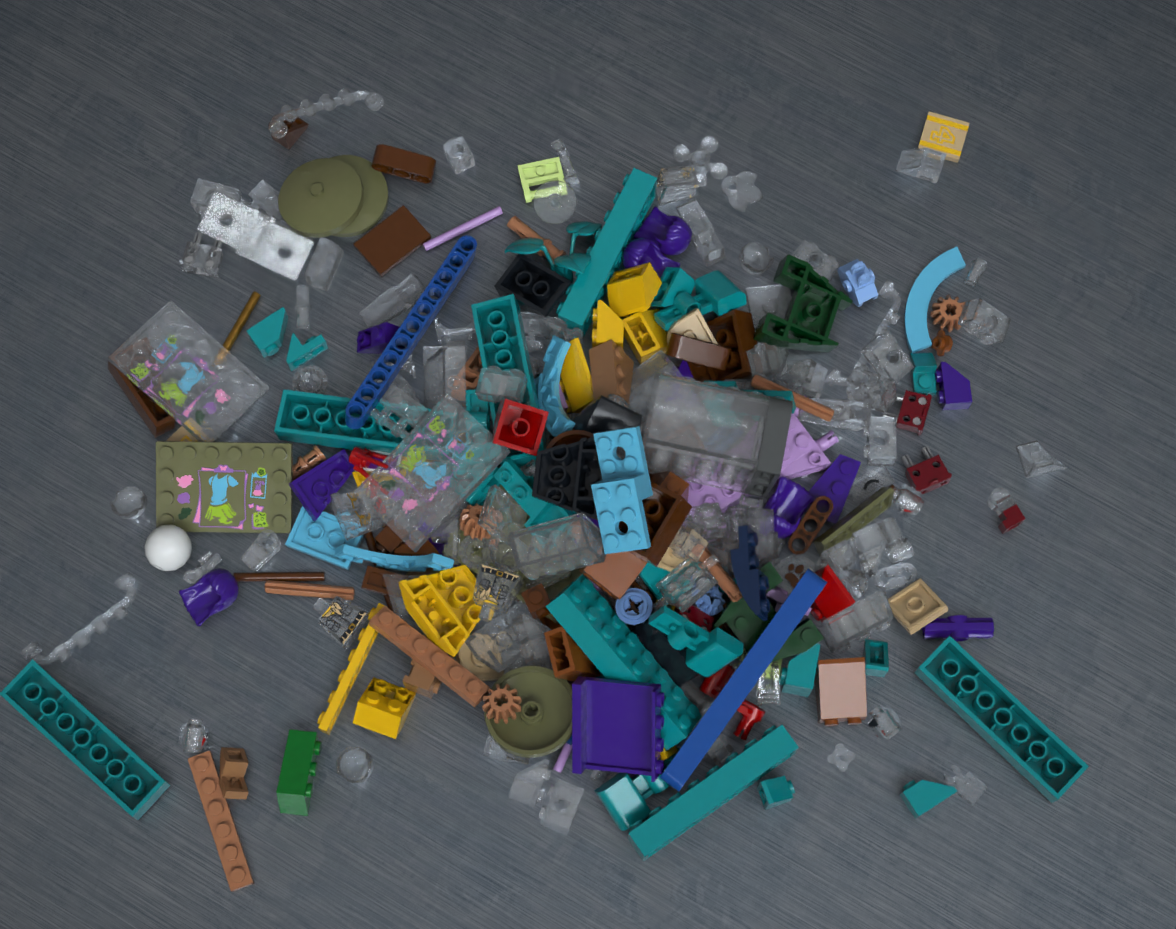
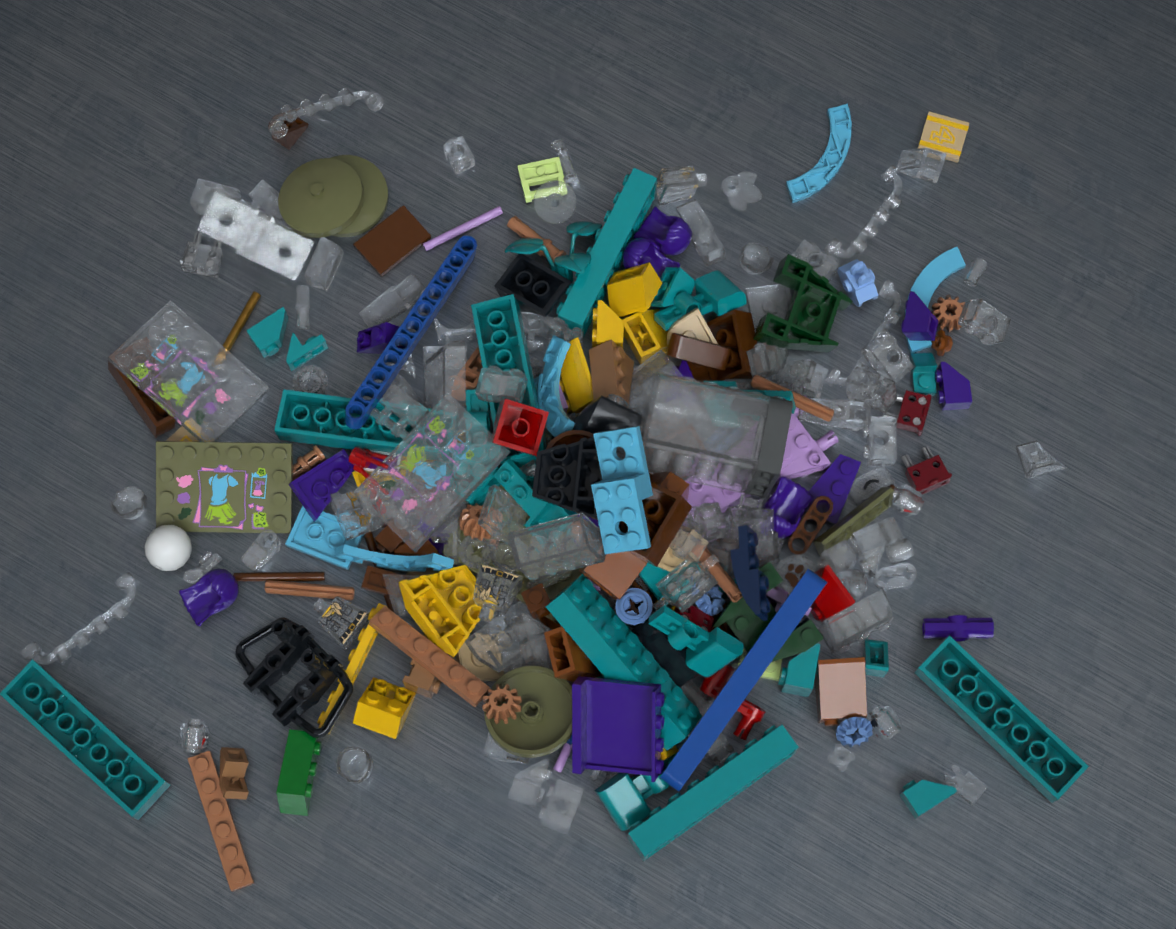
reddish brown beam [371,144,436,184] -> none
clear piece [673,136,728,180] -> none
clear piece [756,662,781,706] -> none
teal slope [757,776,795,810] -> none
tan tile [884,578,948,635] -> none
leg [987,488,1026,534] -> none
none -> black piece [235,617,354,738]
none -> medium azure tile [786,104,852,203]
none -> clear bar [823,164,903,259]
none -> medium blue gear [836,717,873,748]
none -> dark purple slope [901,291,939,341]

